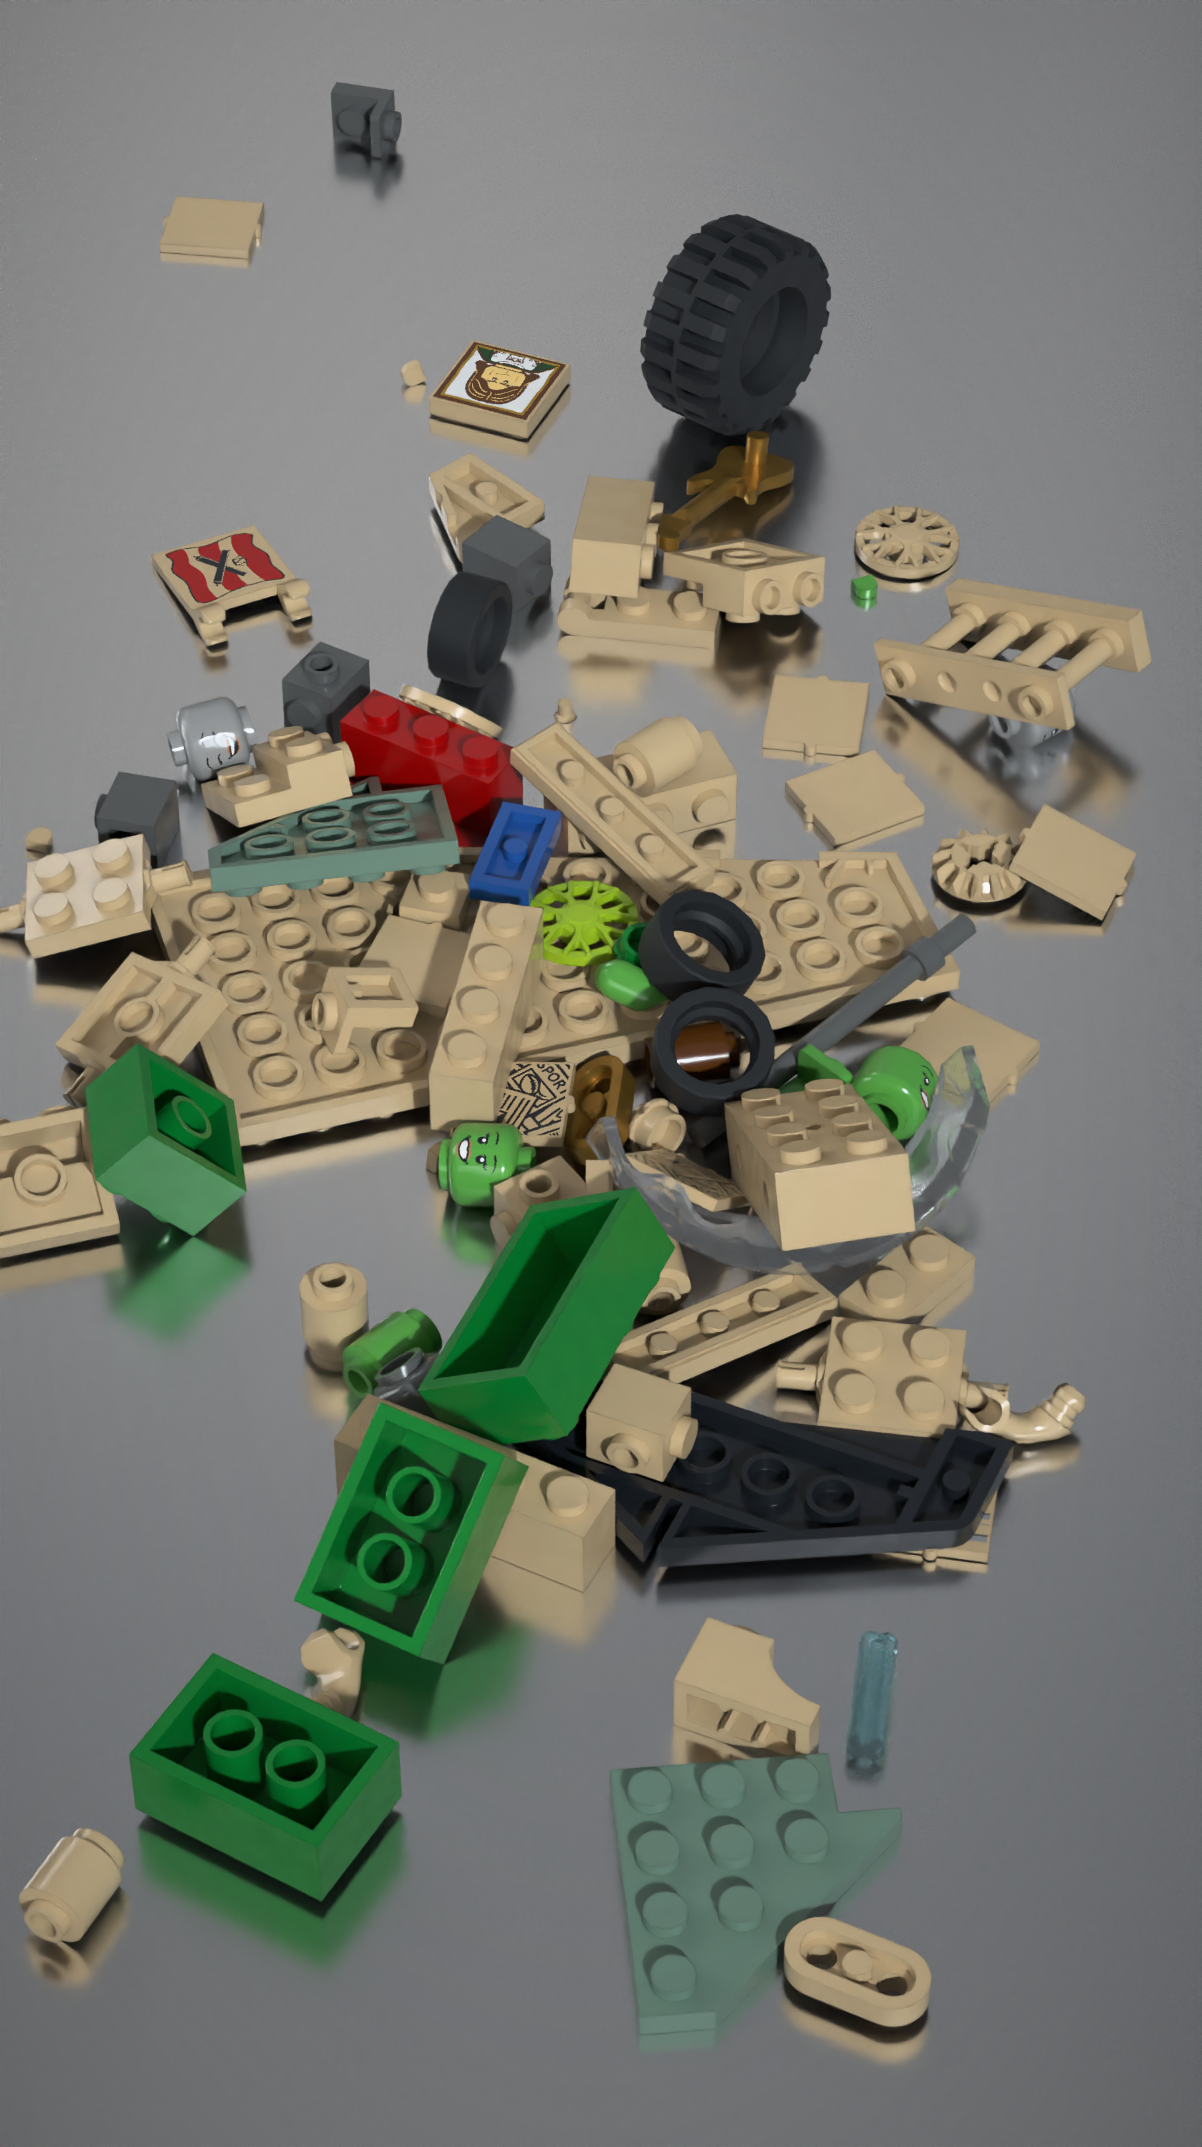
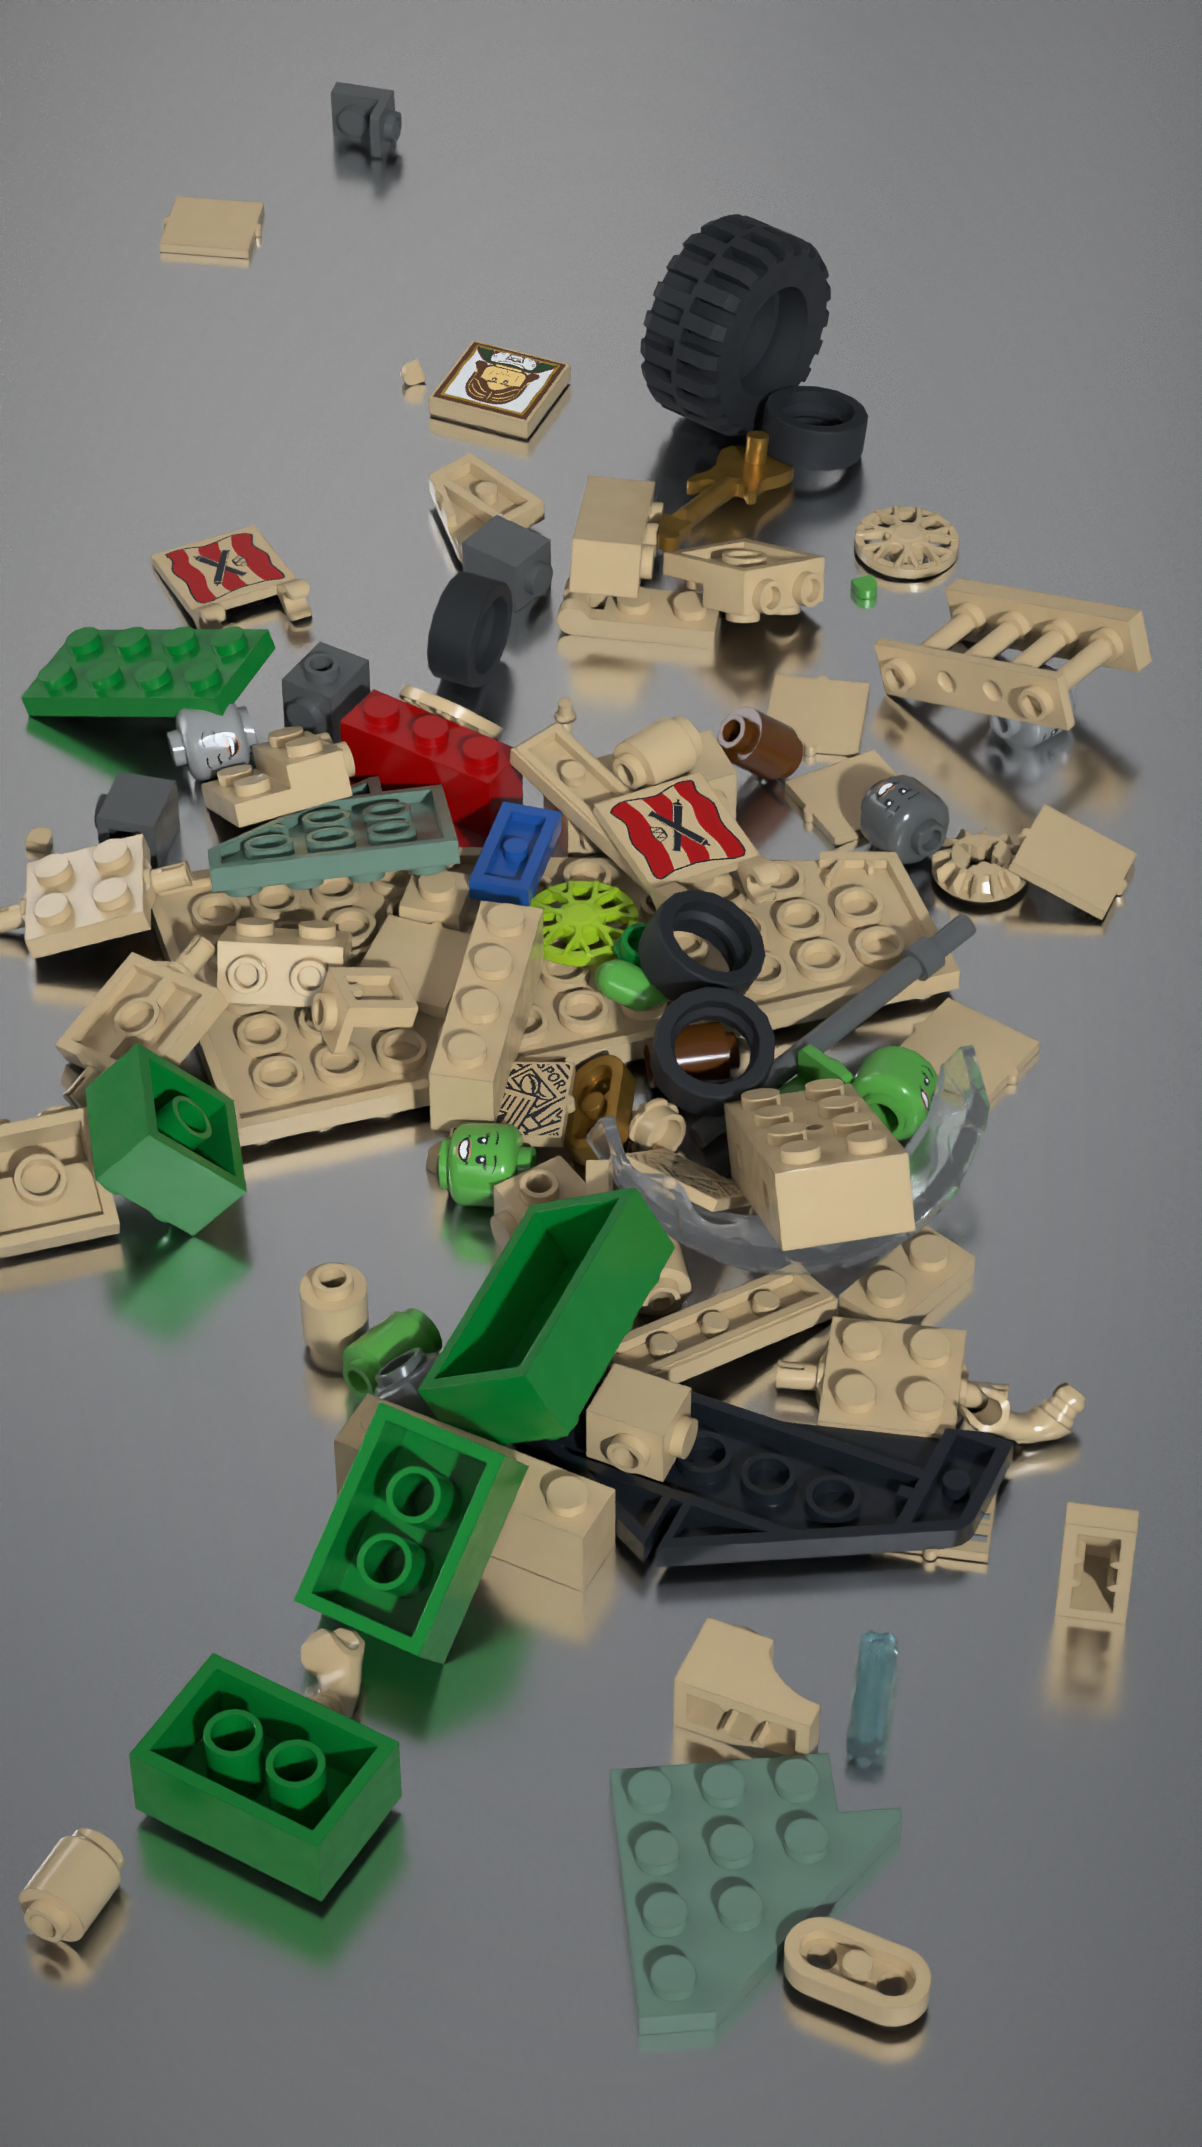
none -> green plate [21,626,276,717]
none -> tan bracket [217,917,352,1007]
none -> flag [593,772,781,932]
none -> reddish brown brick [717,706,803,780]
none -> black tyre [761,386,868,471]
none -> dark grey head [860,774,950,865]
none -> tan arch [1055,1502,1139,1624]

